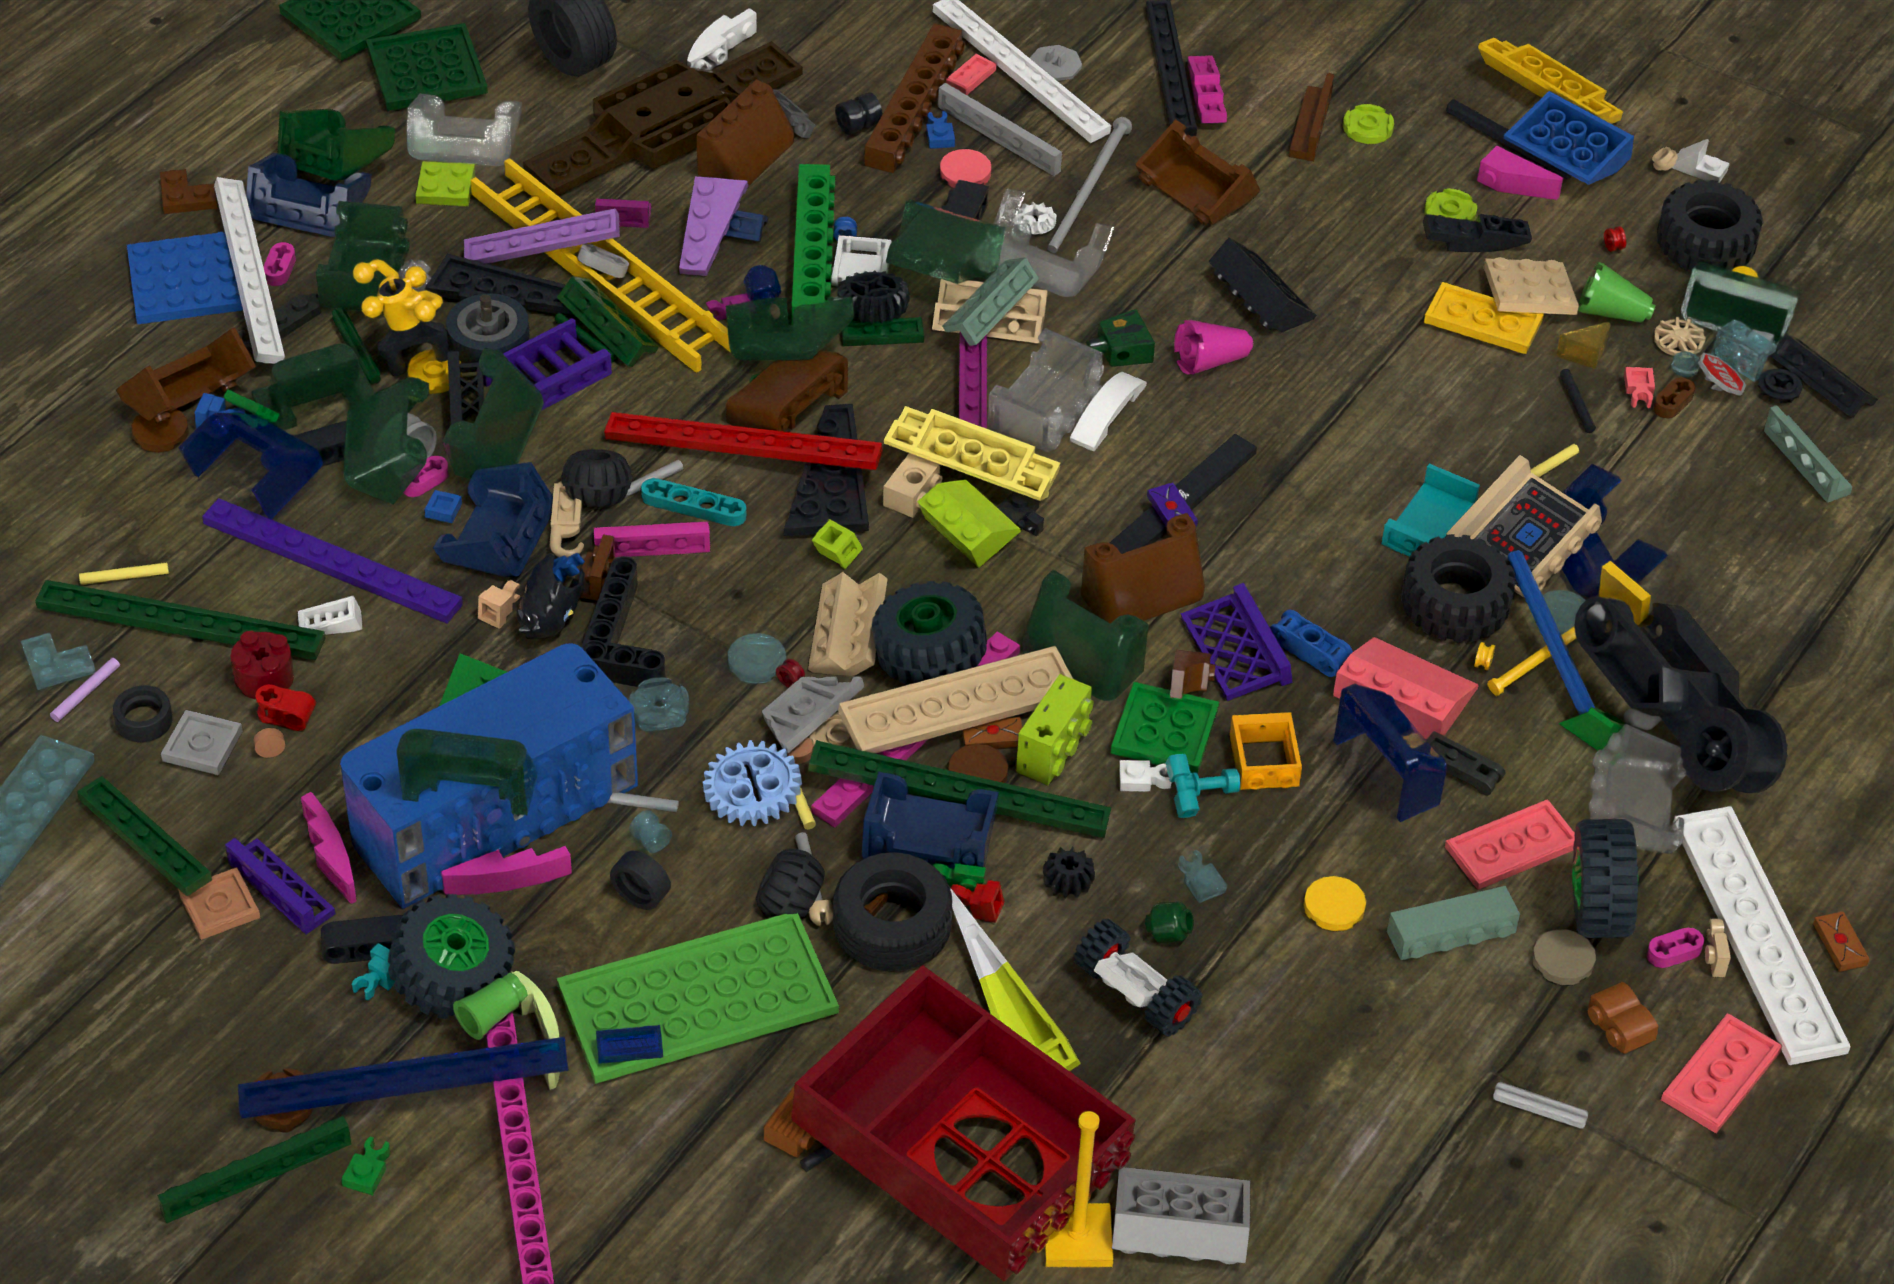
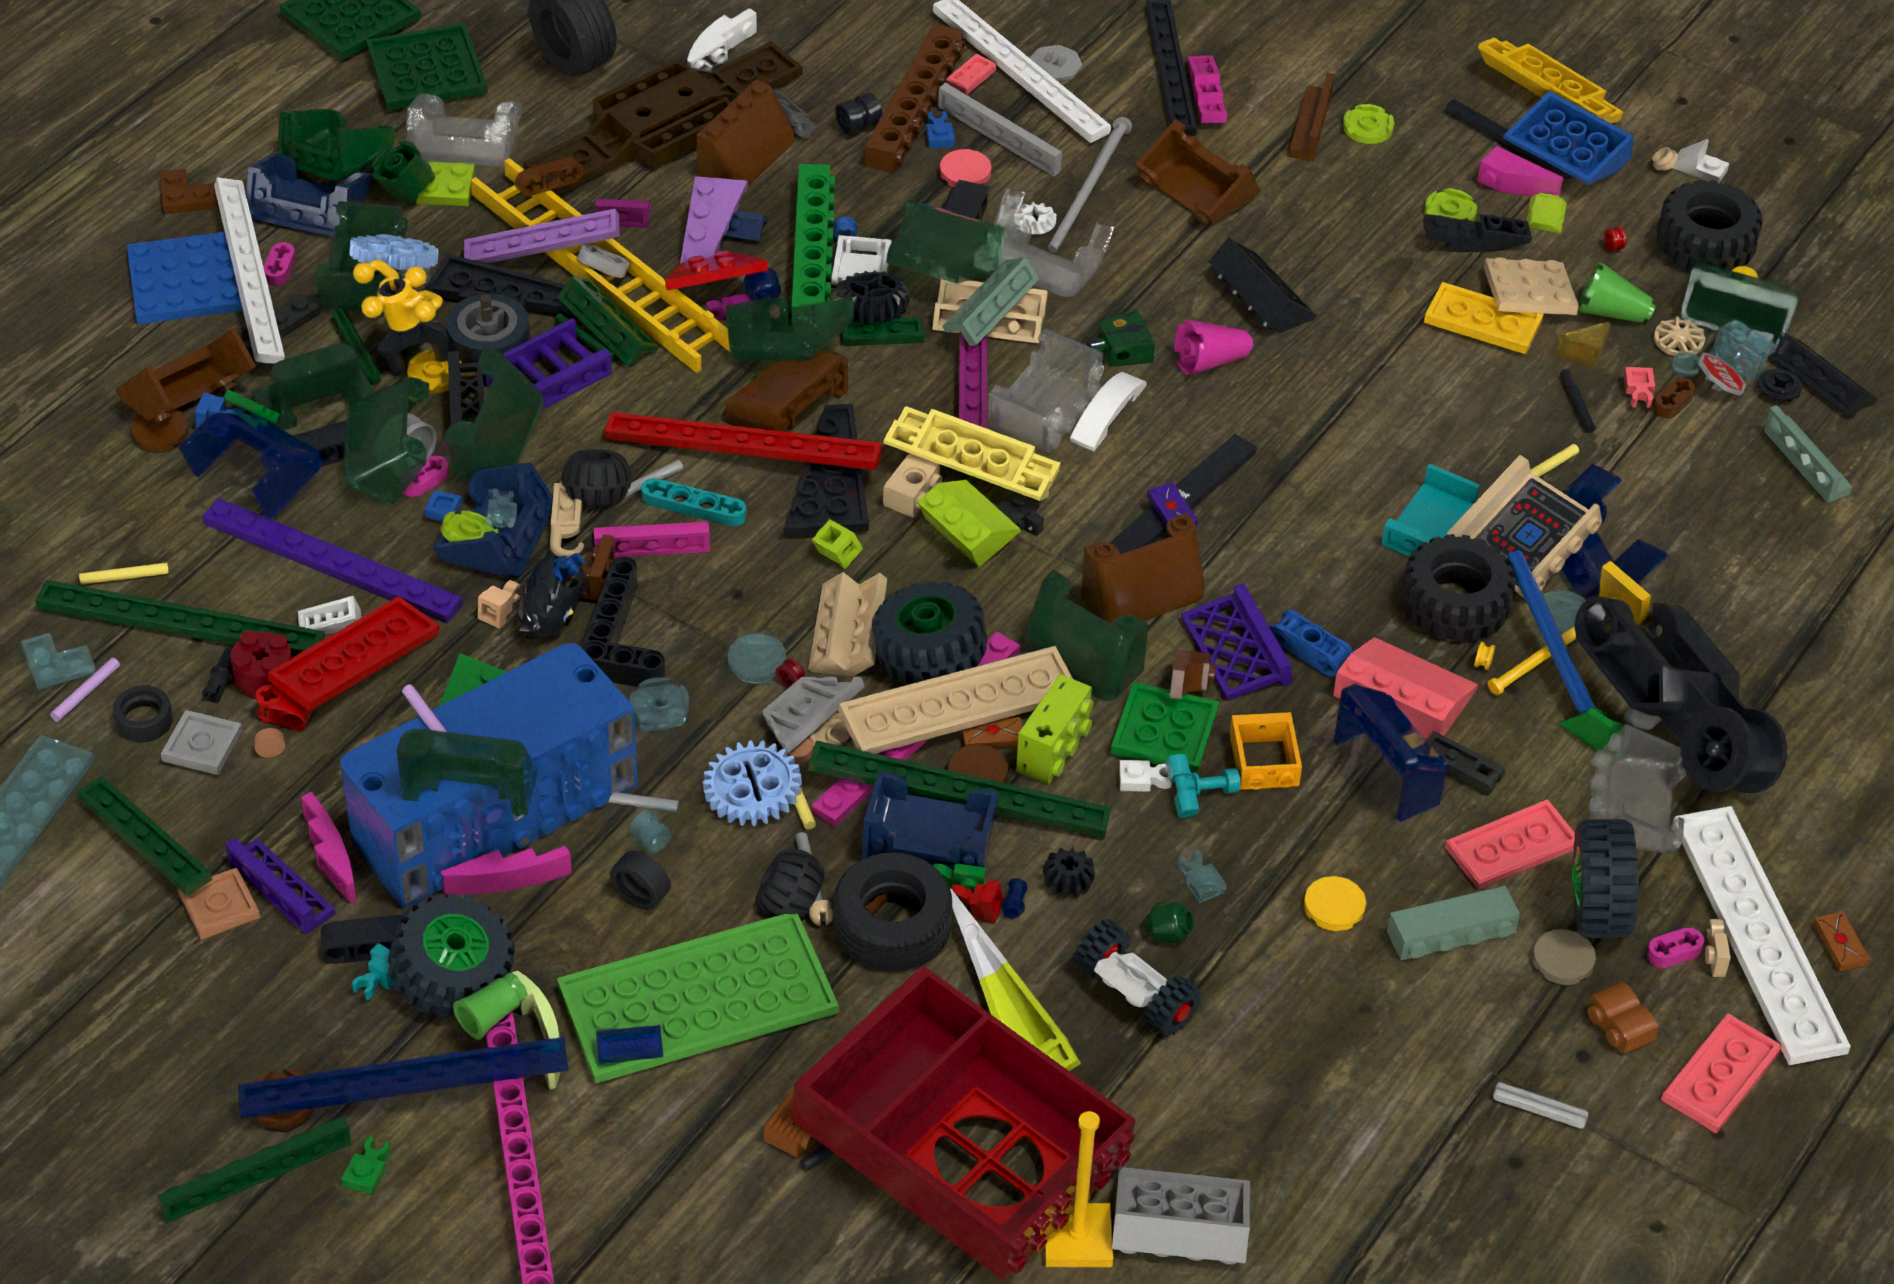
none -> black axle [202,647,234,702]
none -> red plate [268,596,440,711]
none -> light blue gear [349,234,439,270]
none -> dark green brick [371,141,435,204]
none -> lavender bar [402,685,458,754]
none -> lime tile [440,511,498,542]
none -> clear light blue plate [486,489,517,528]
none -> reddish brown beam [514,157,584,196]
none -> red wing [664,250,768,291]
none -> clear blue pin [1000,878,1028,919]
none -> lime piece [1526,192,1567,233]

